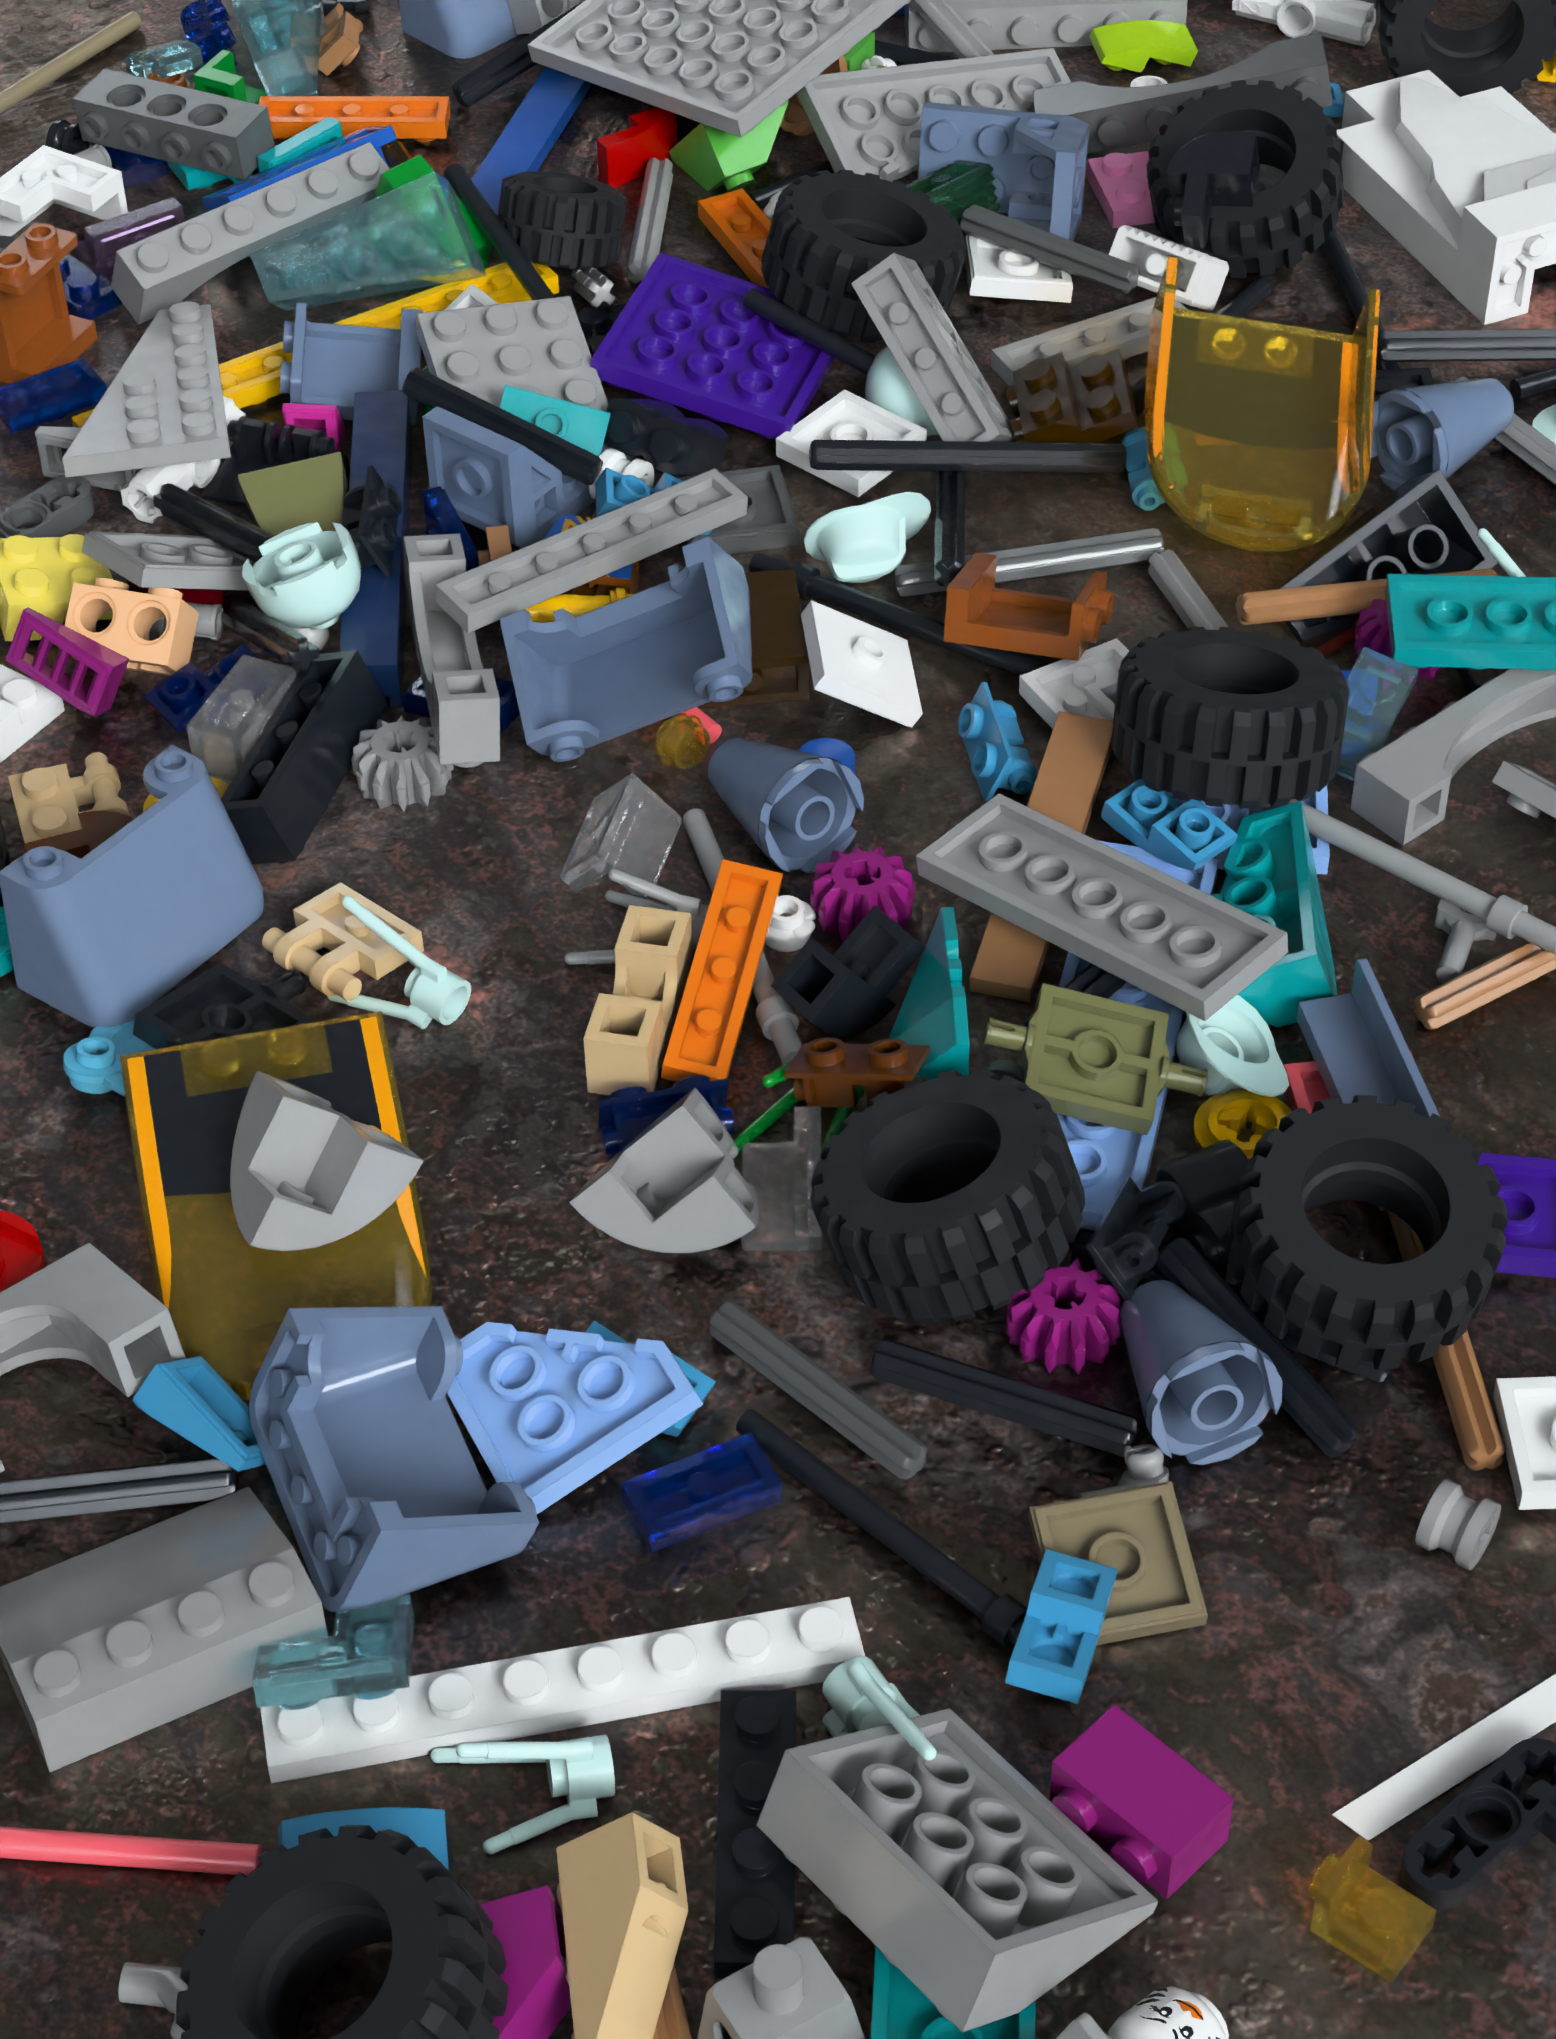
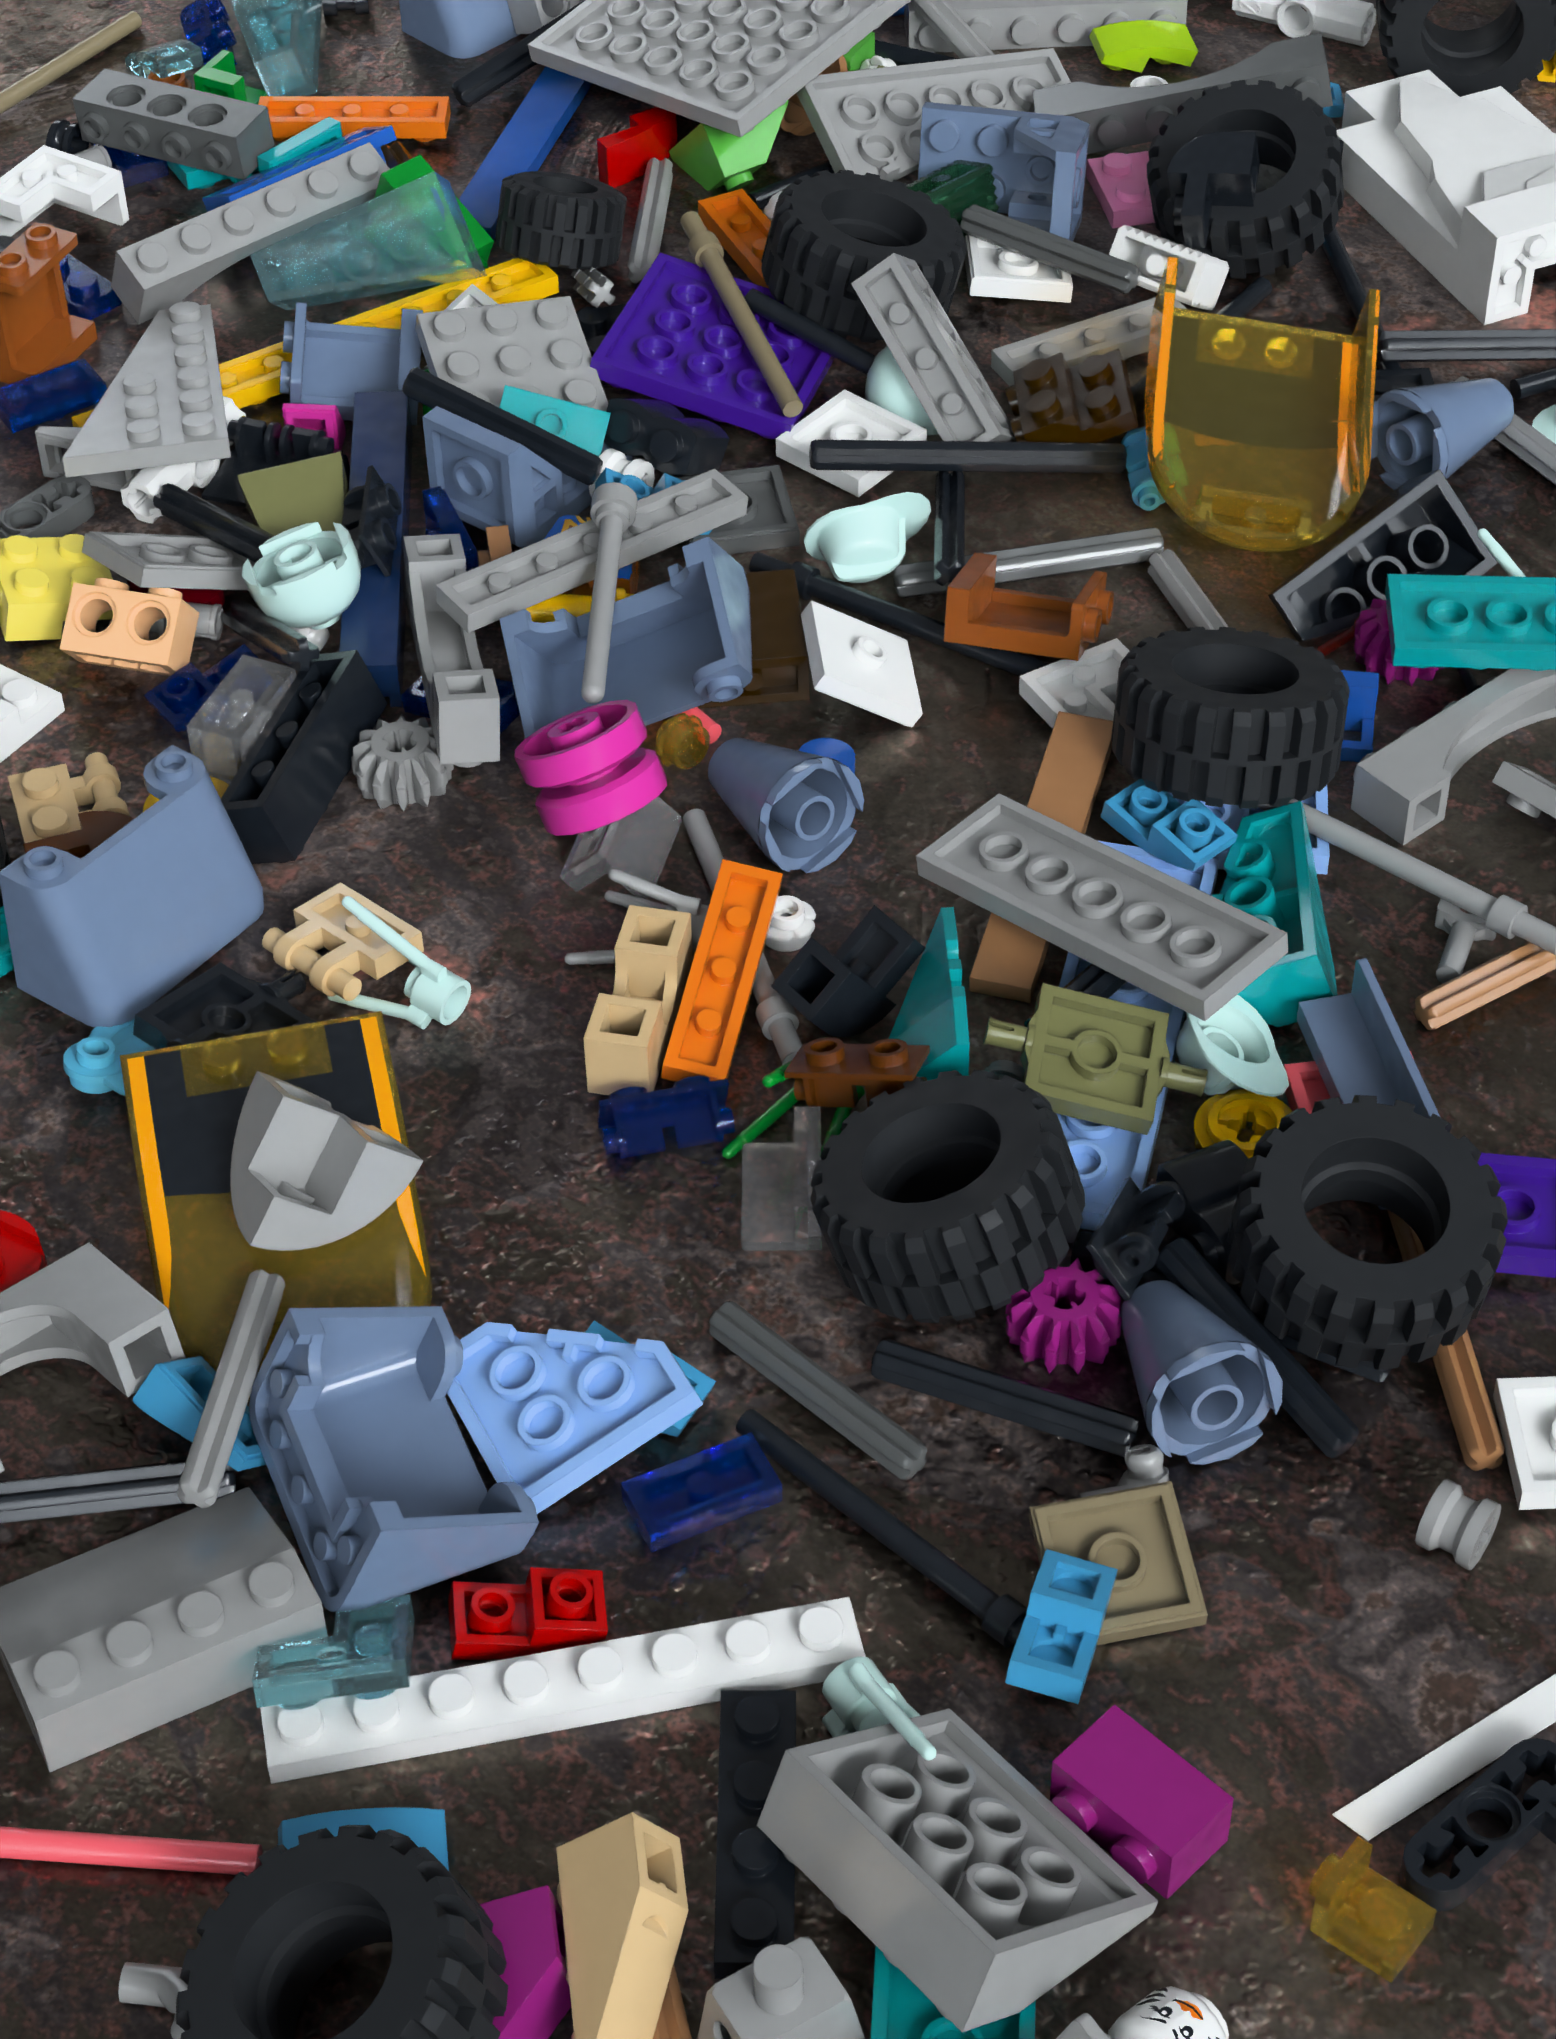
magenta slope [6,607,129,718] -> none
clear purple panel [74,197,185,280] -> none
medium nougat plate [313,3,363,76] -> none
light aqua plant [430,1735,615,1855] -> none
black bar [444,163,592,354] -> none
light grey brick [569,1087,759,1253] -> none
magenta gear [810,844,915,943] -> none
dark azure hinge [958,682,1037,802] -> none
medium nougat axle [1235,568,1498,625] -> none
clear light blue slope [1336,647,1418,781] -> none
none -> light grey axle [177,1269,286,1508]
none -> red slope [448,1567,608,1660]
none -> dark pink wheel [514,700,667,836]
none -> light grey piece [581,482,637,704]
none -> dark tan bar [680,211,803,418]

